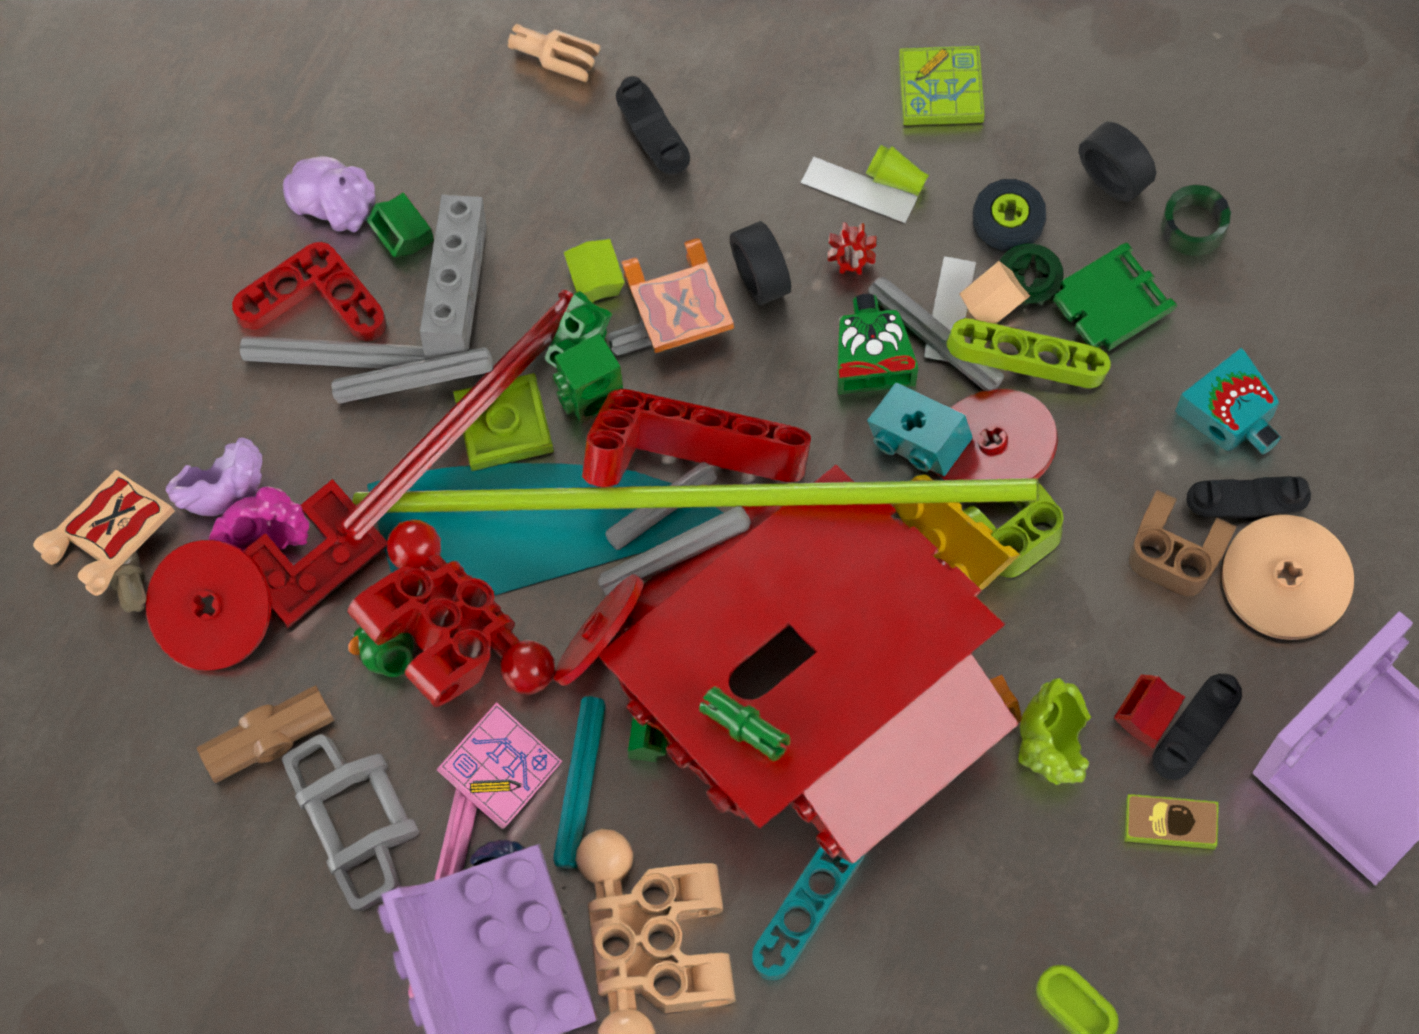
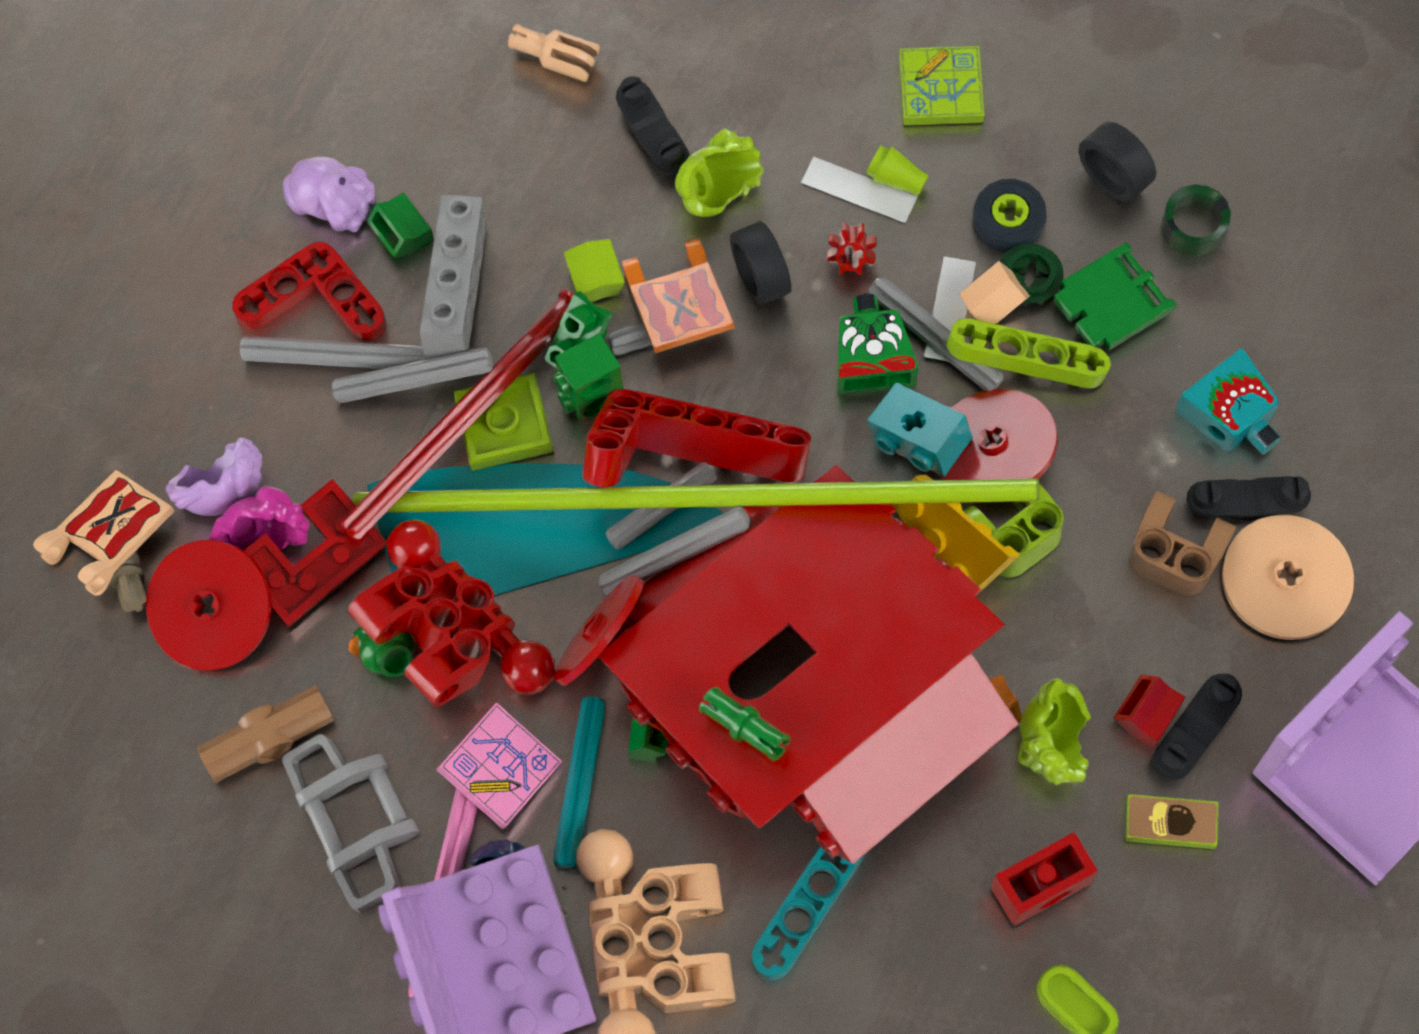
none -> lime hair [675,129,764,217]
none -> red brick [991,832,1098,926]

